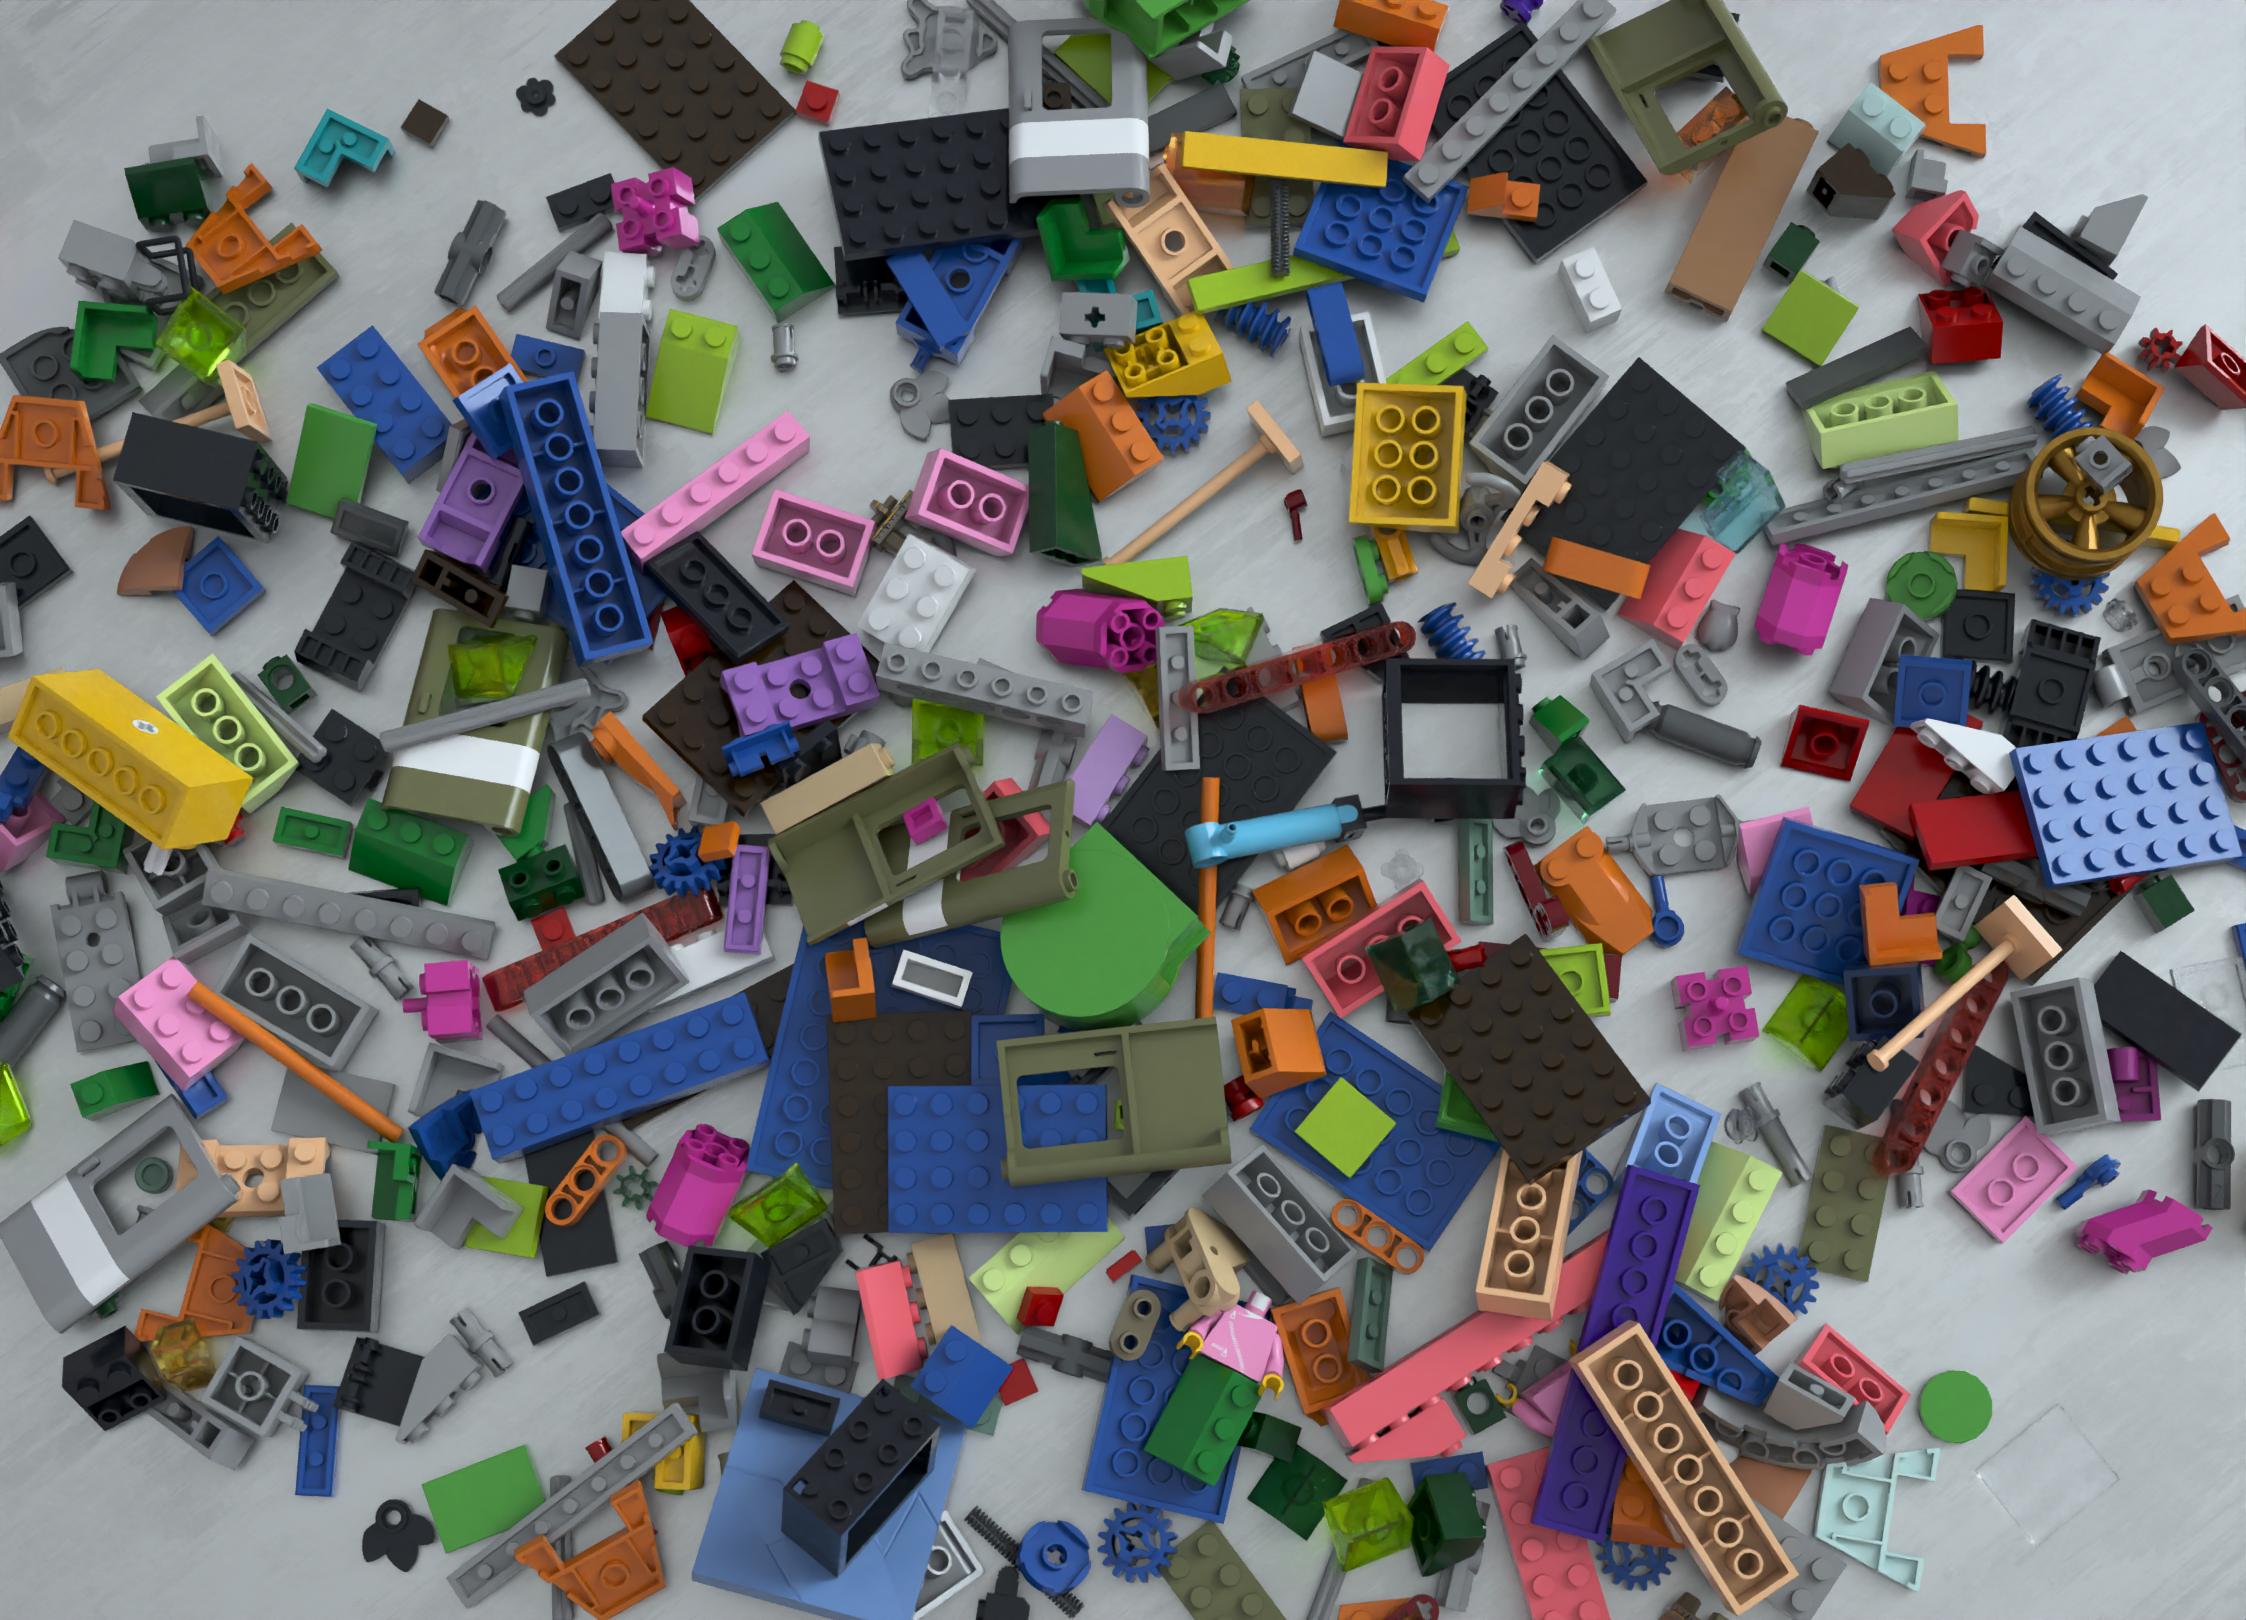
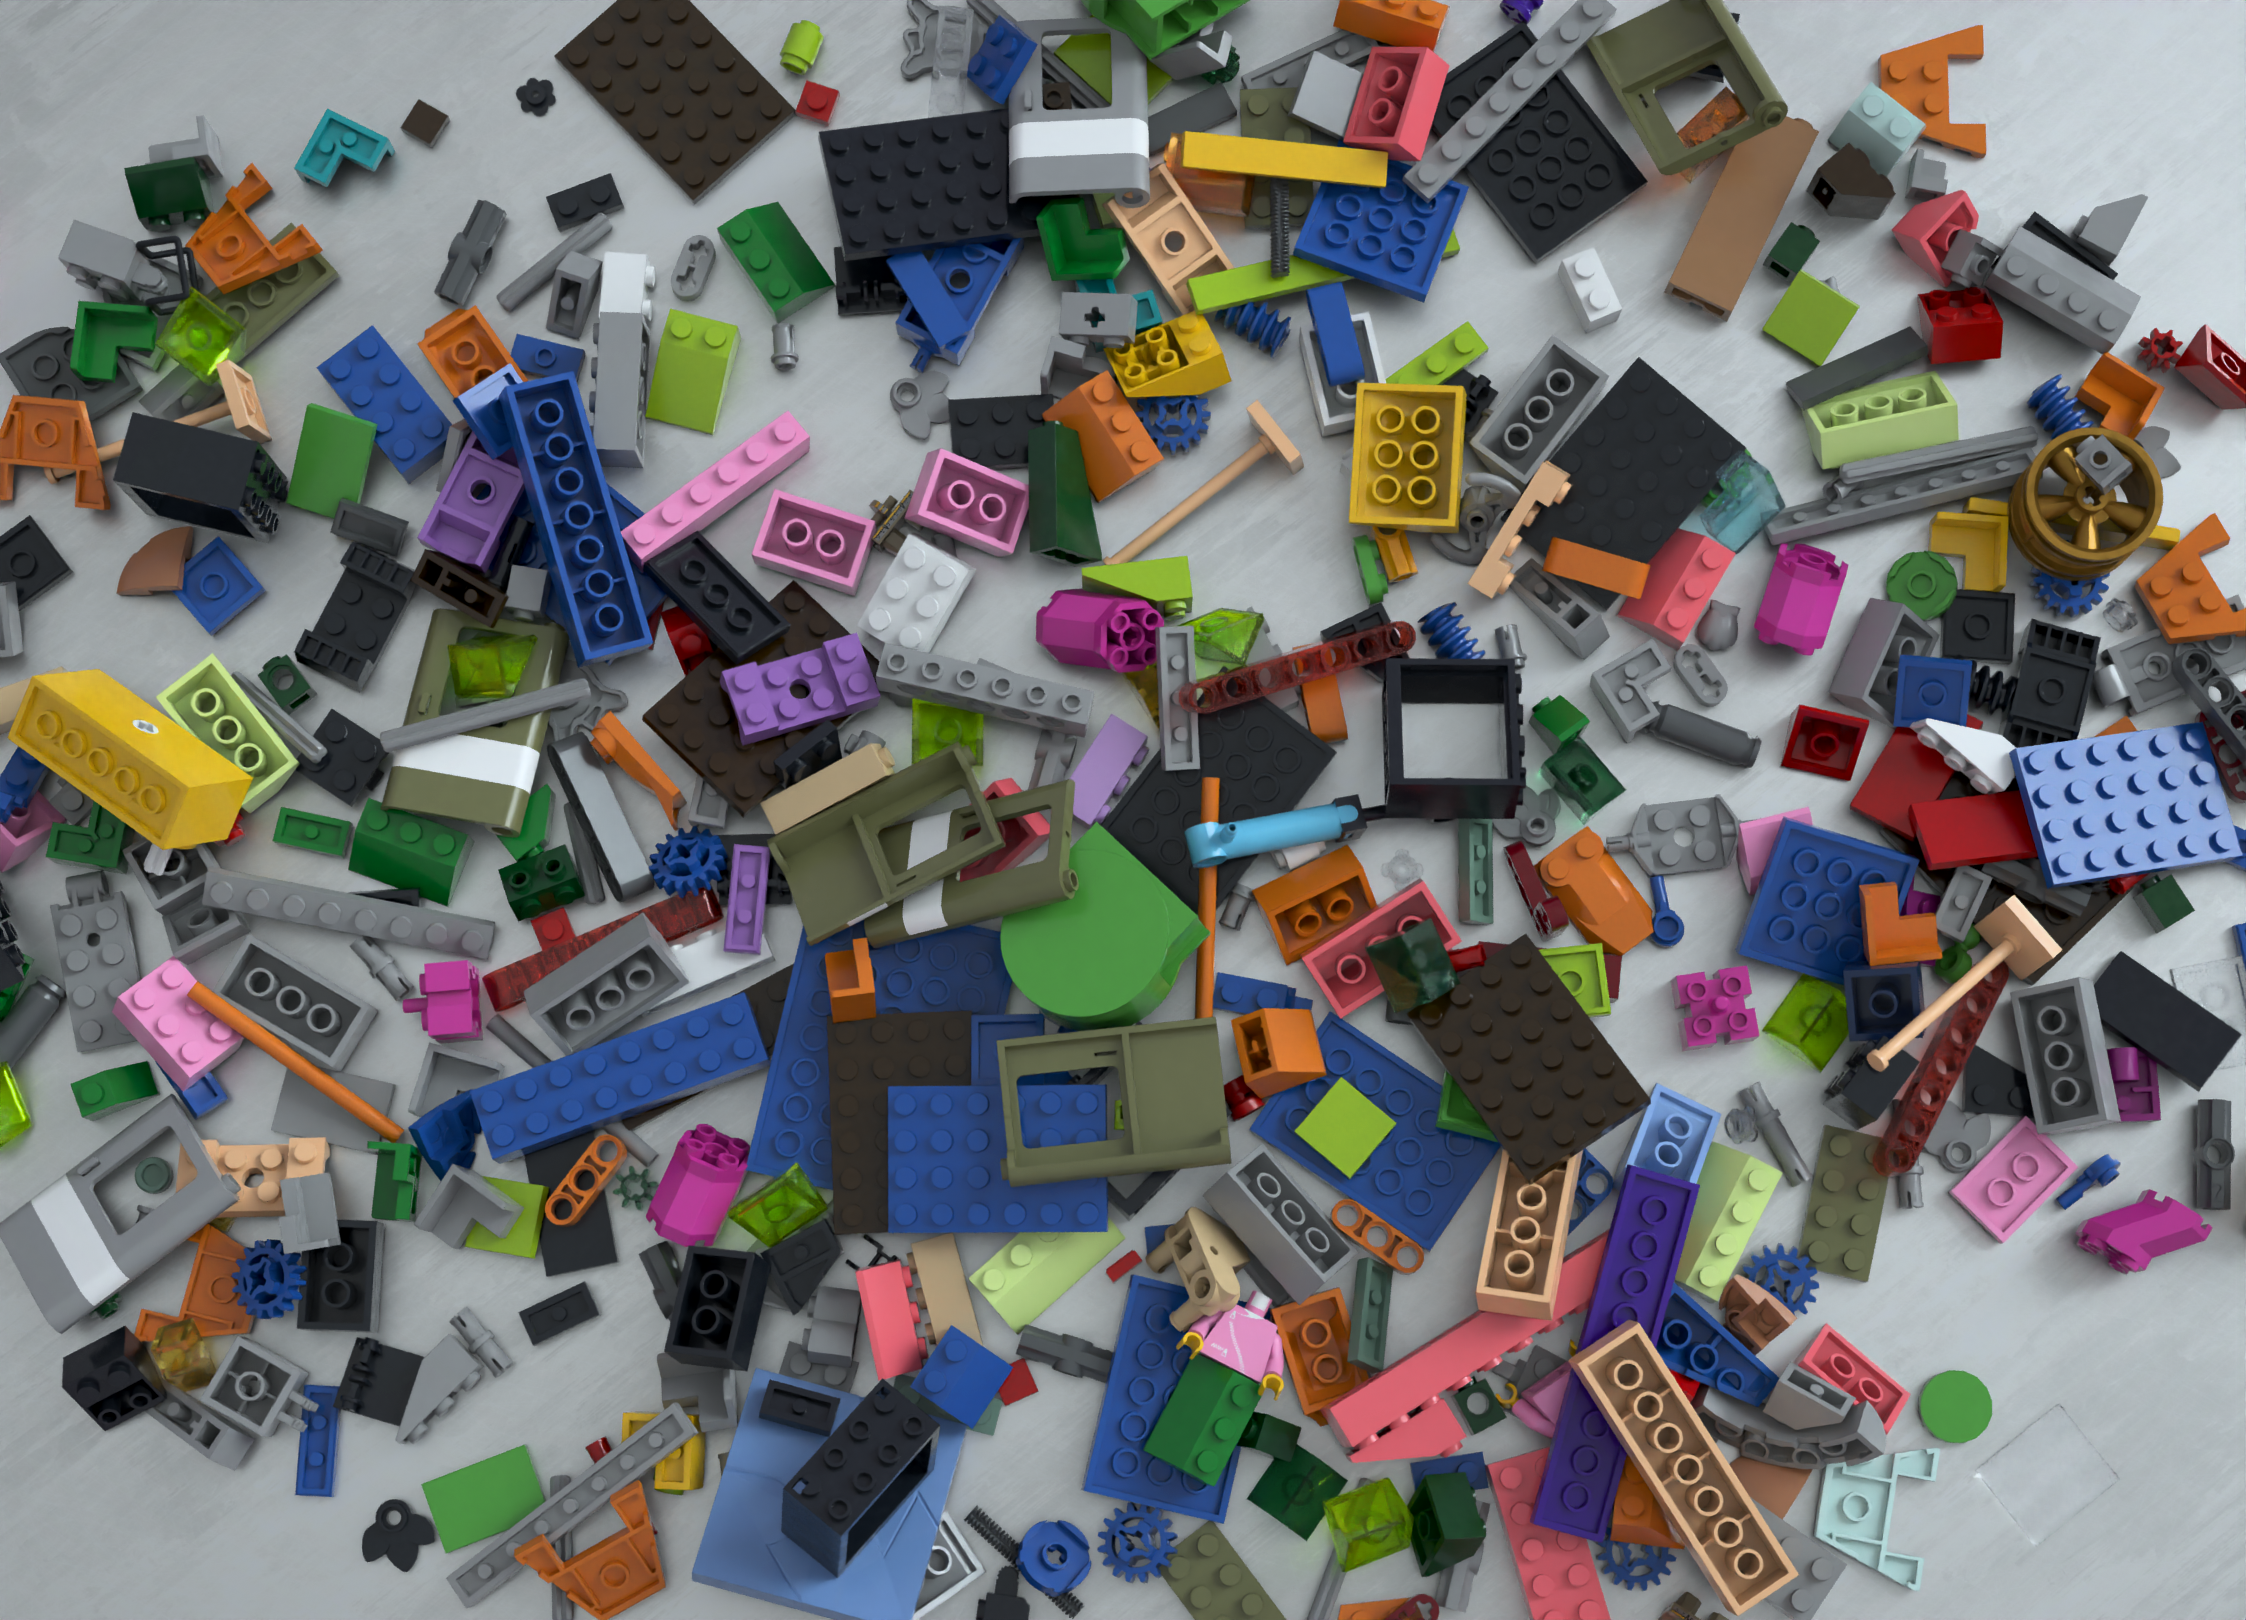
dark pink brick [611,167,700,258] -> none
orange tile [698,821,741,862] -> none
blue hinge [721,720,800,777] -> none
white piece [891,949,973,1009] -> none
dark pink plate [902,797,948,845] -> none
red plate [1017,1286,1064,1326] -> none
dark tan plate [1109,1290,1161,1361] -> none
dark red hand [1284,489,1307,541] -> none
orange slope [1466,172,1540,222] -> none
none -> blue plate [965,15,1038,105]

